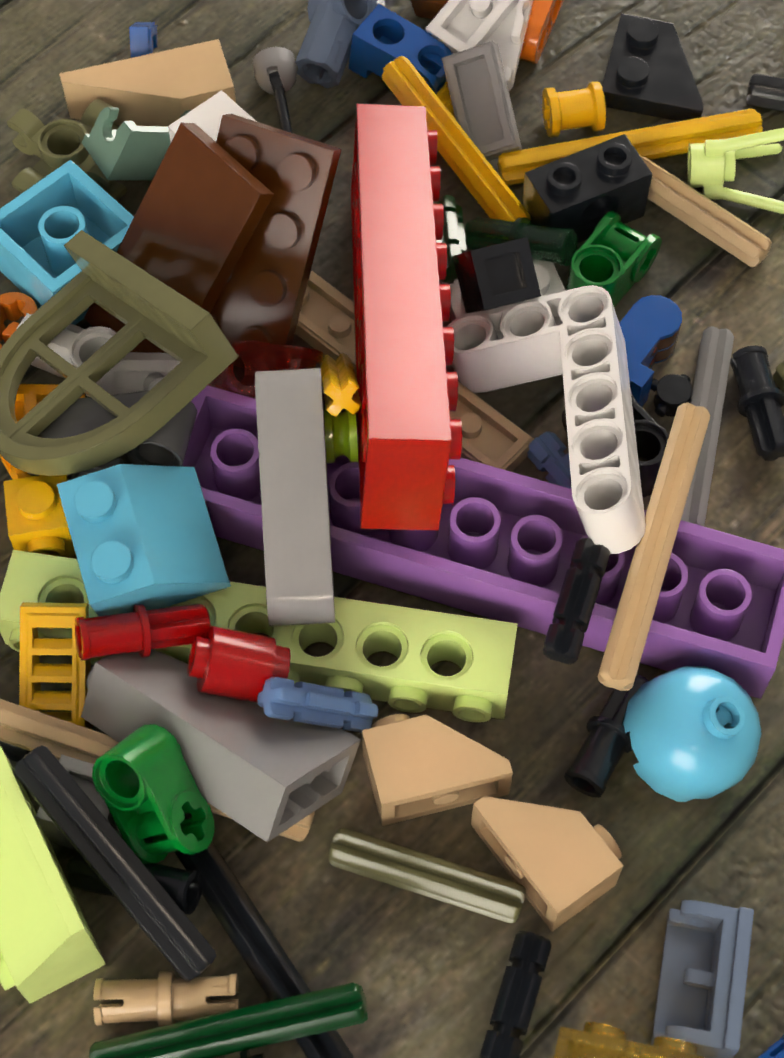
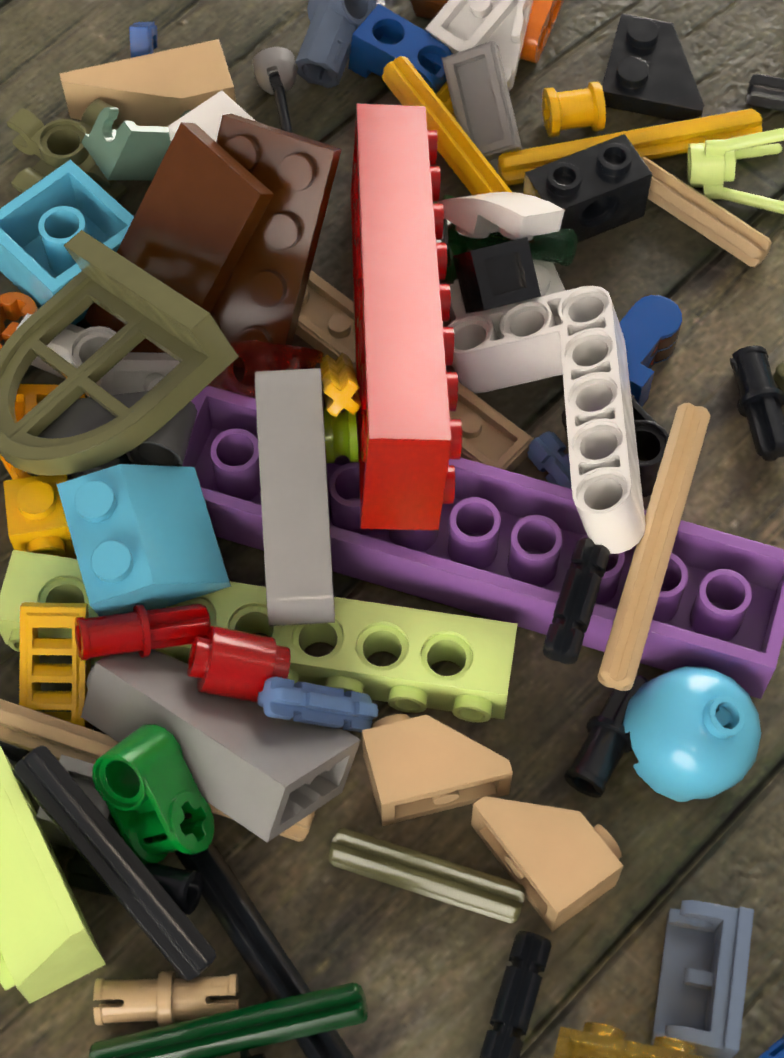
green piece [566,211,662,308] -> none
black piece [651,374,692,417] -> none
light grey axle [681,326,734,526] -> none
none -> white slope [437,192,565,241]

